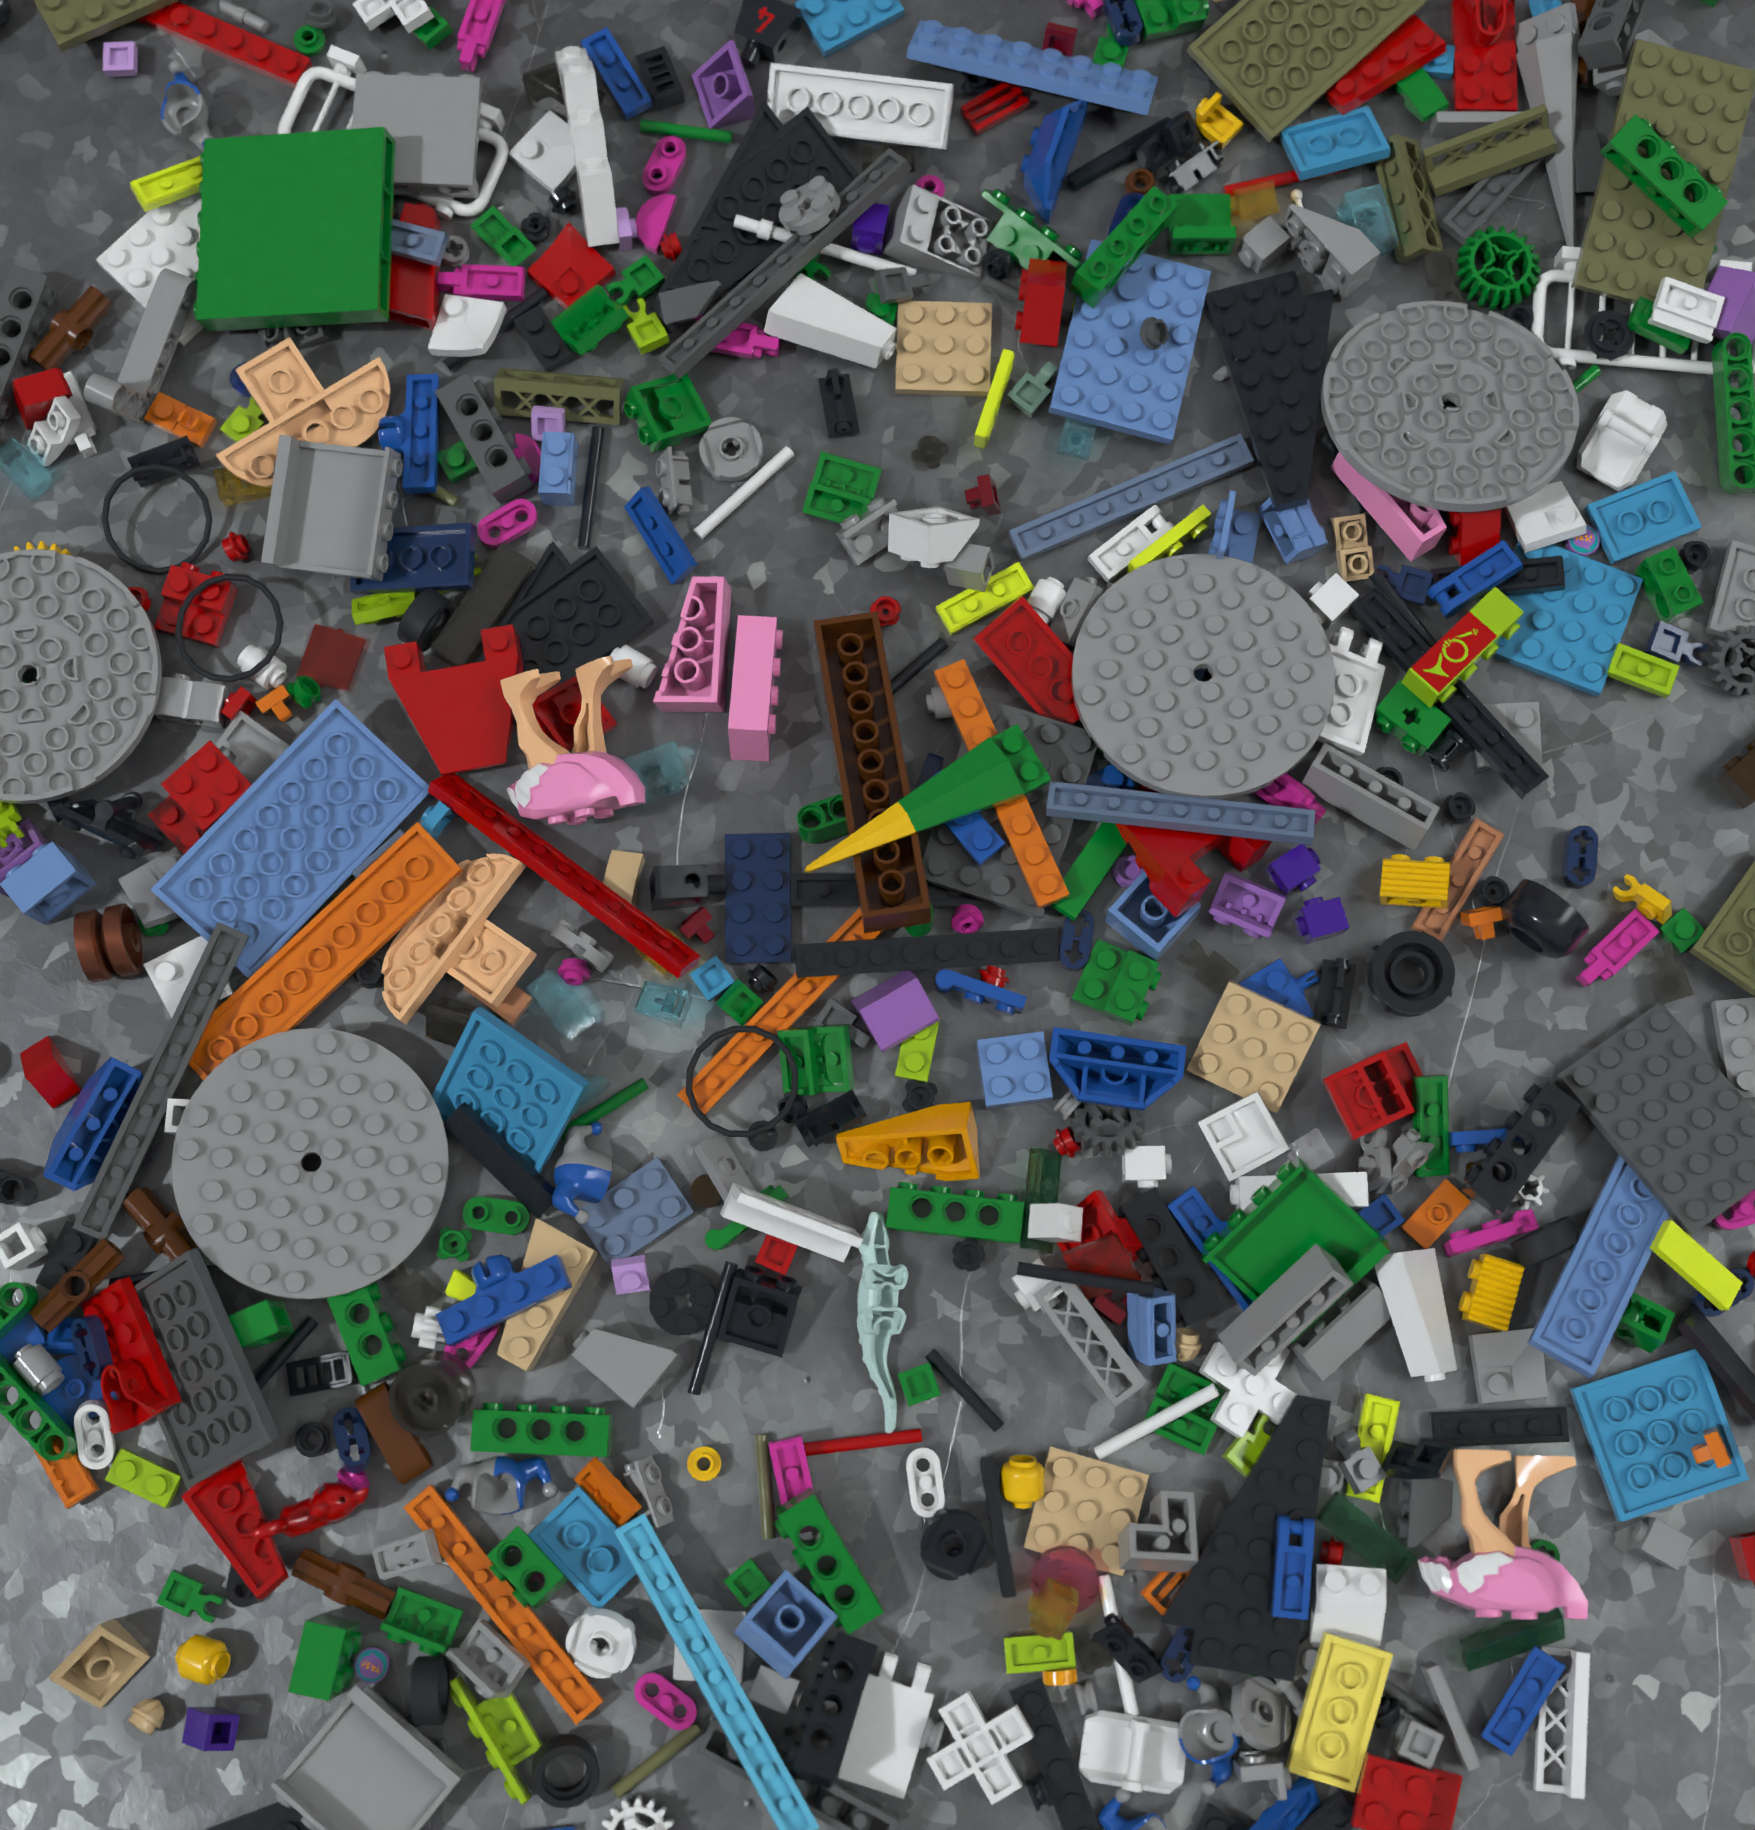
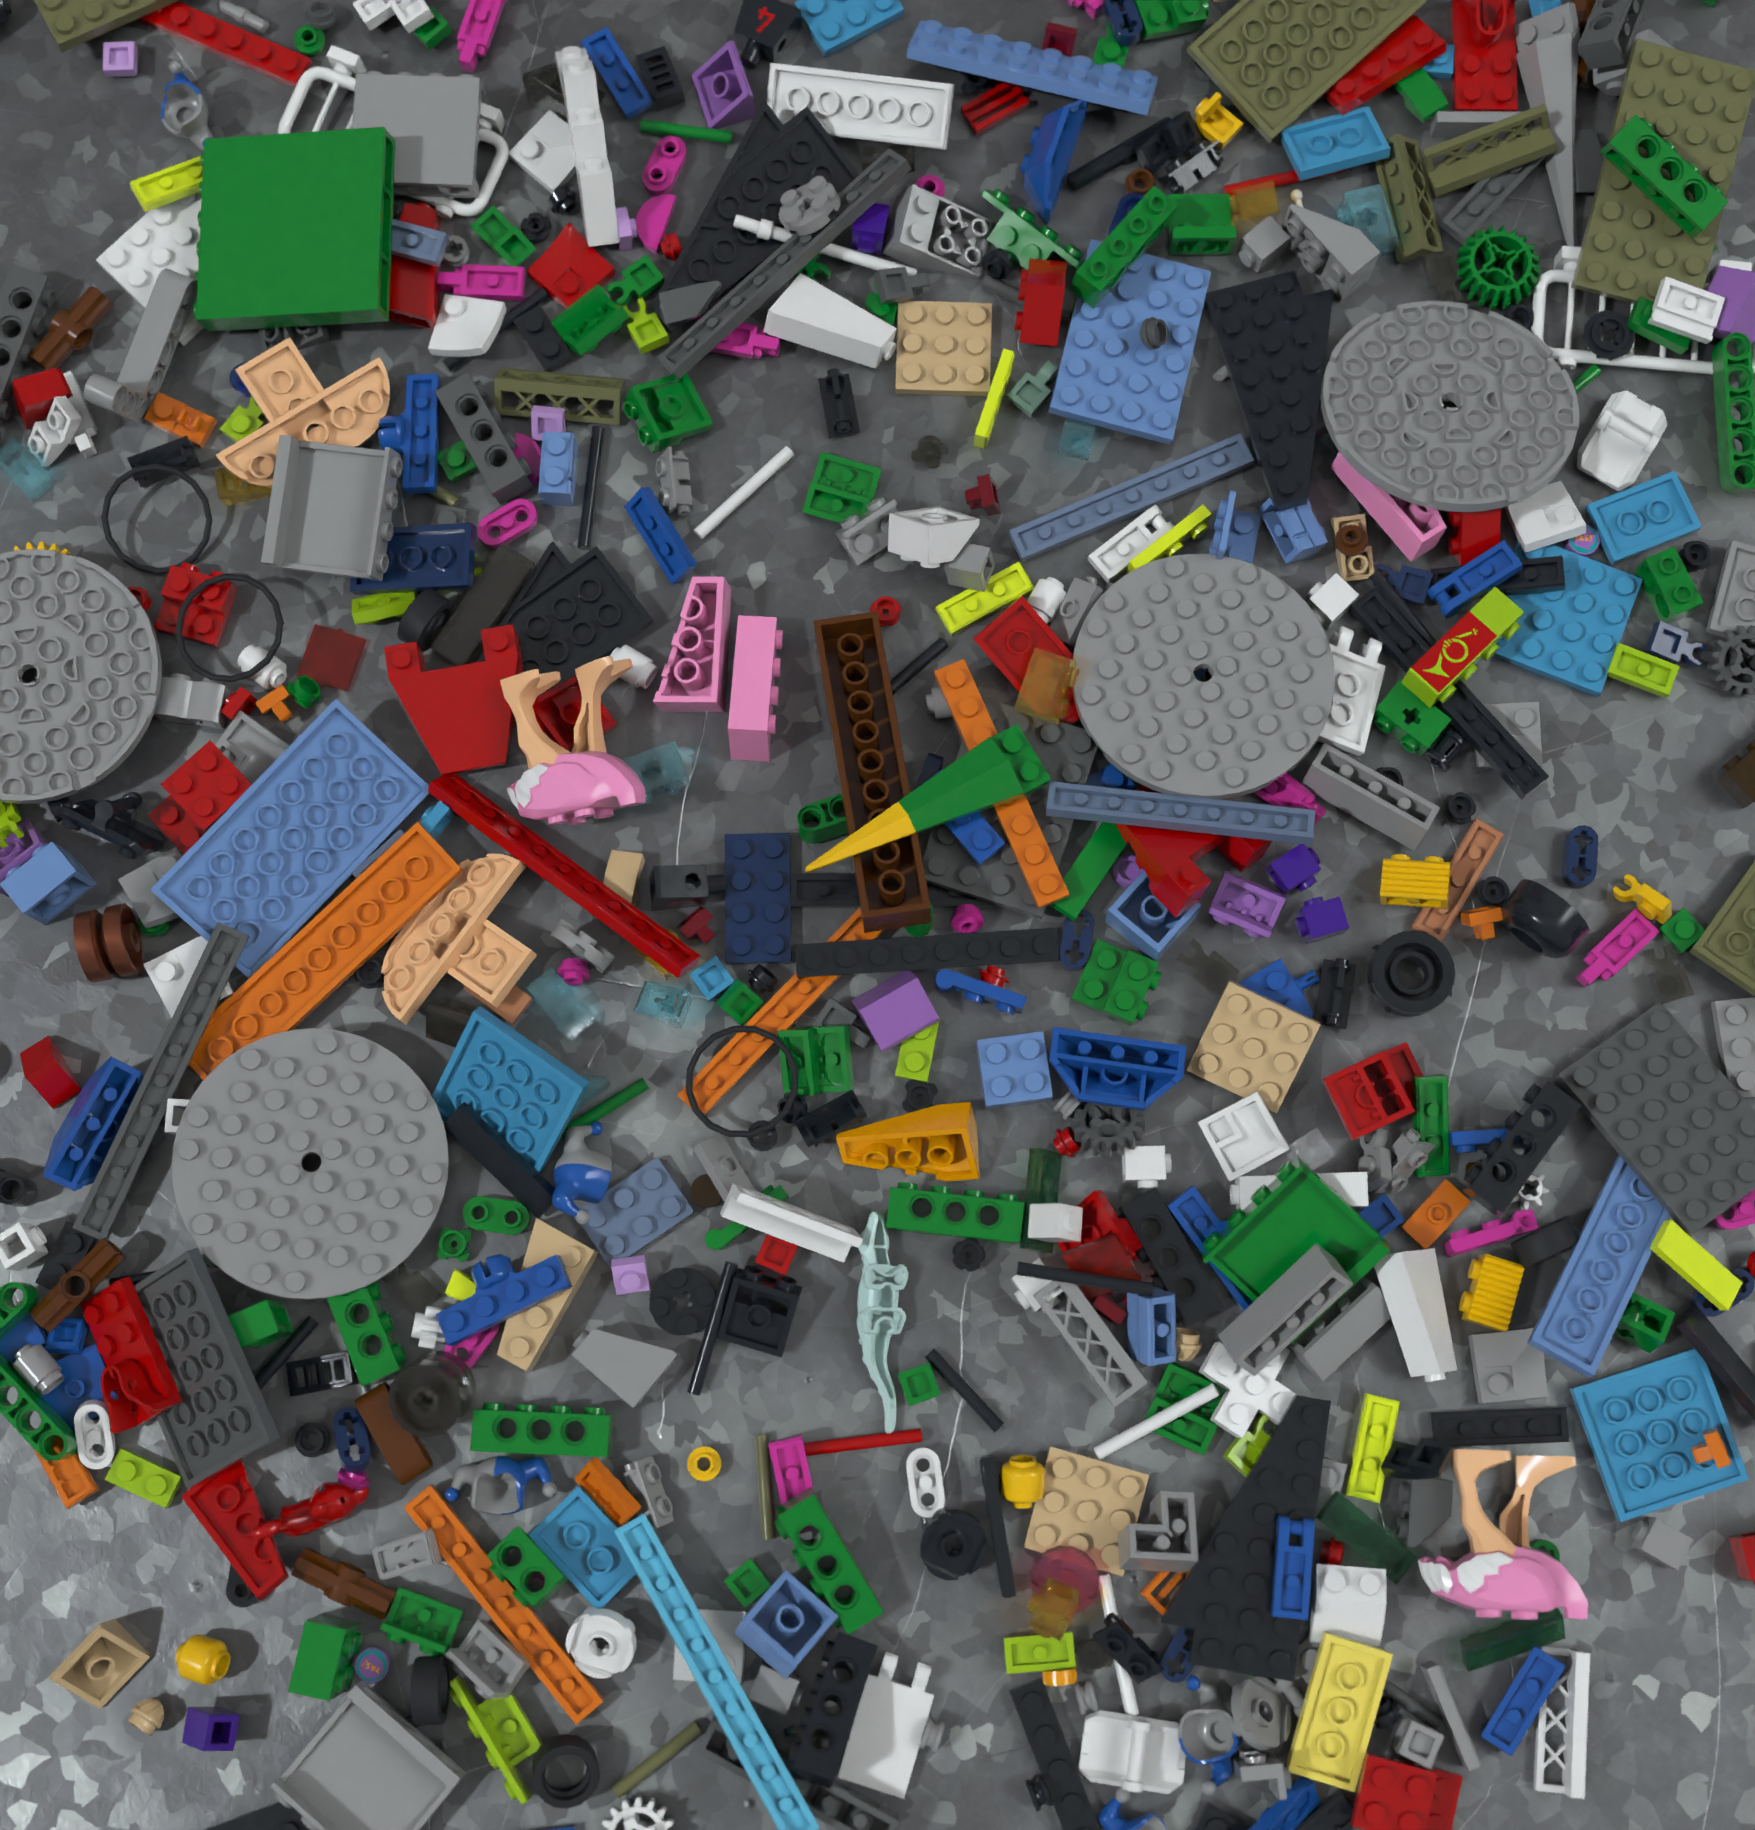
dark blue beam [71,1315,113,1381] -> none
reddish brown piece [122,1186,203,1262] -> none
green plate [157,1570,226,1623] -> none
red plate [222,531,251,562] -> none
dark pink plate [634,1671,698,1730] -> none
light grey plate [699,417,763,482] -> none
white plate [927,1690,1035,1805] -> none
dark grey plate [1333,1428,1387,1495] -> none
none -> clear yellow brick [1014,648,1079,725]
none -> reddish brown plate [1335,525,1368,557]

